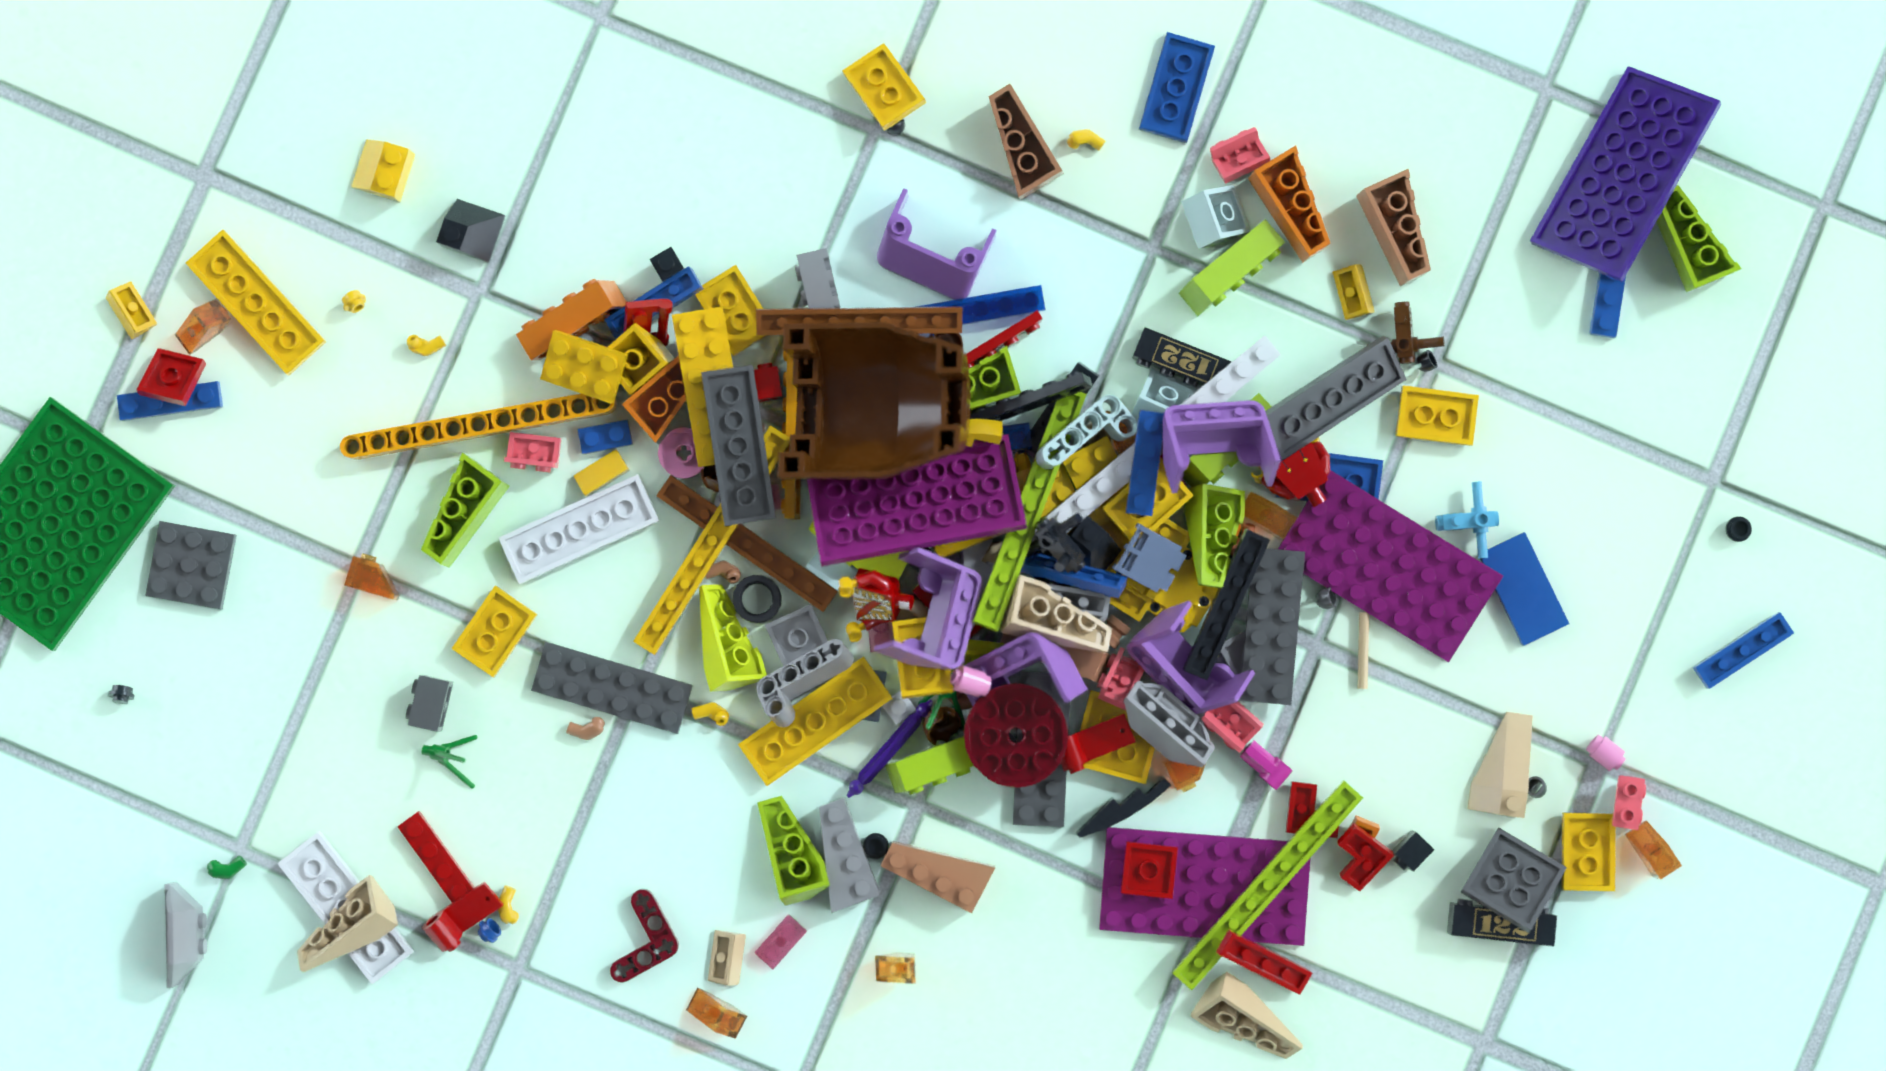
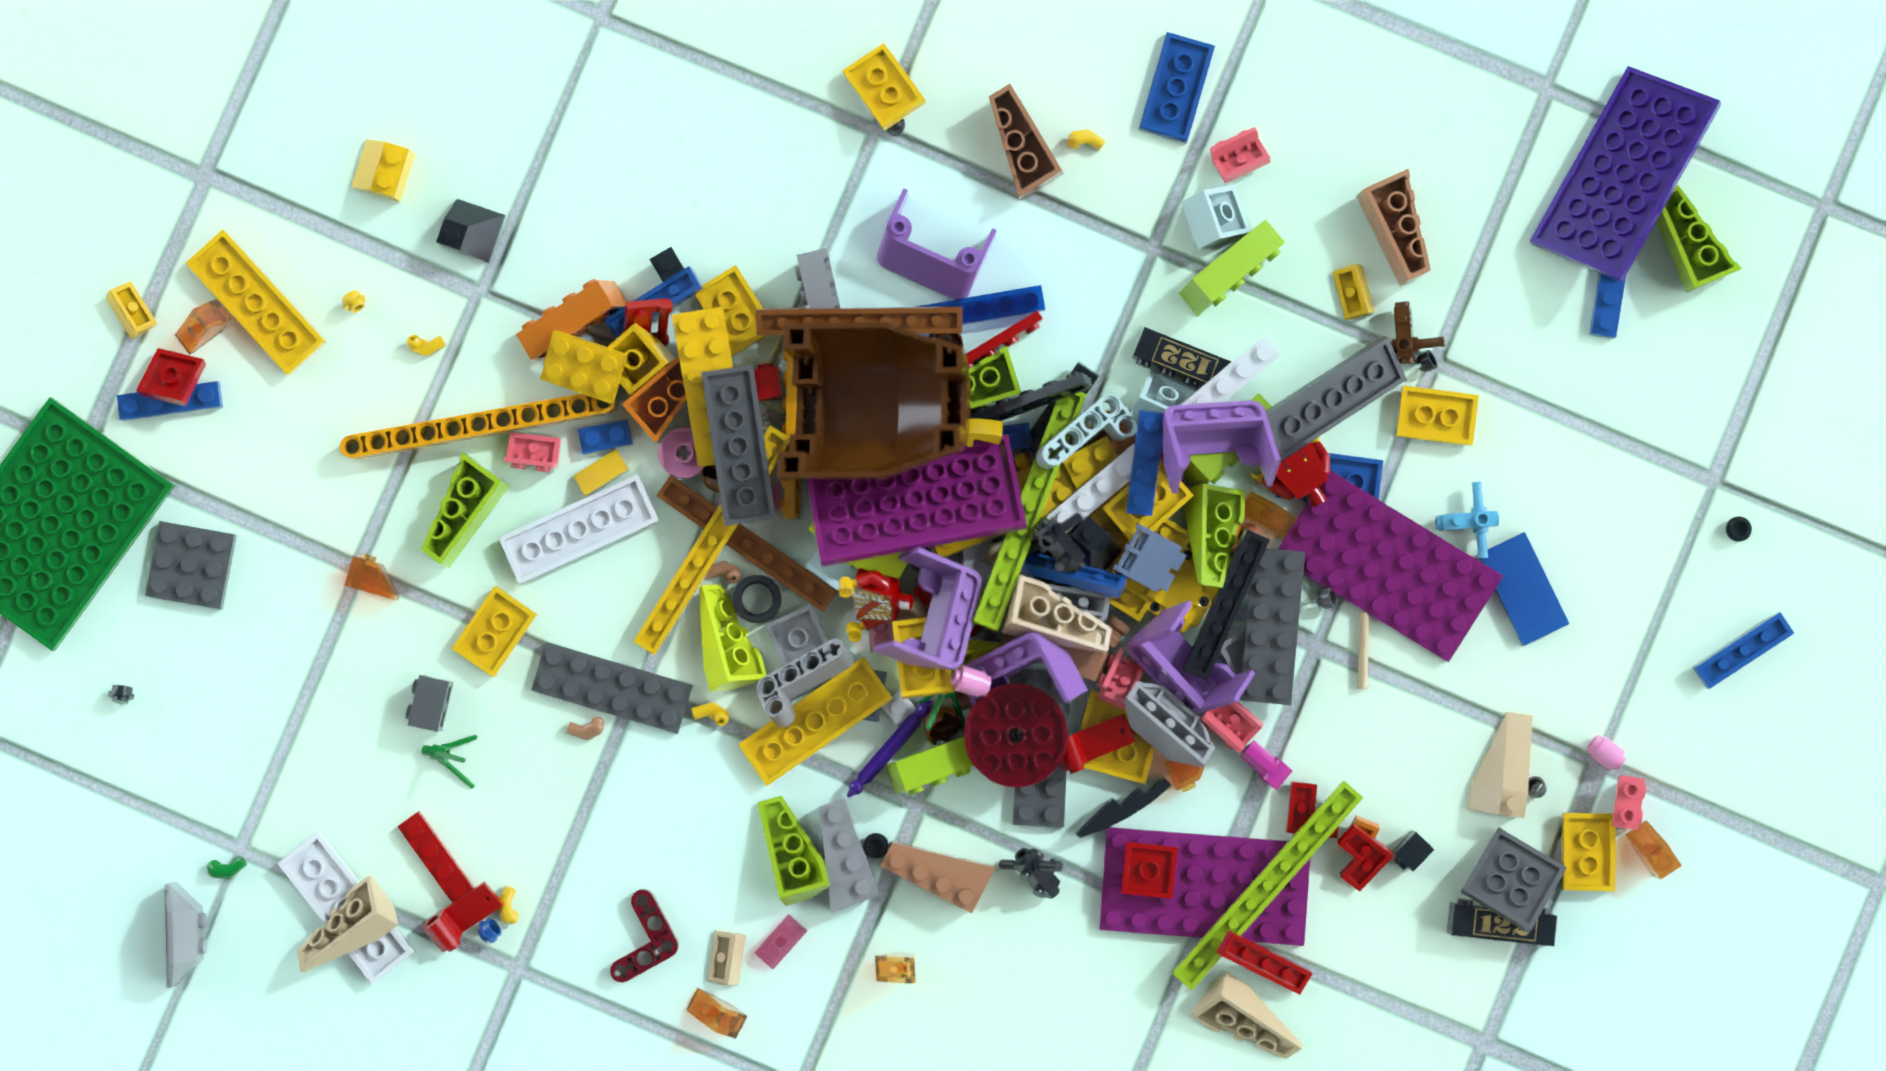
orange wedge [1248,145,1330,263] -> none
none -> black piece [999,848,1063,899]

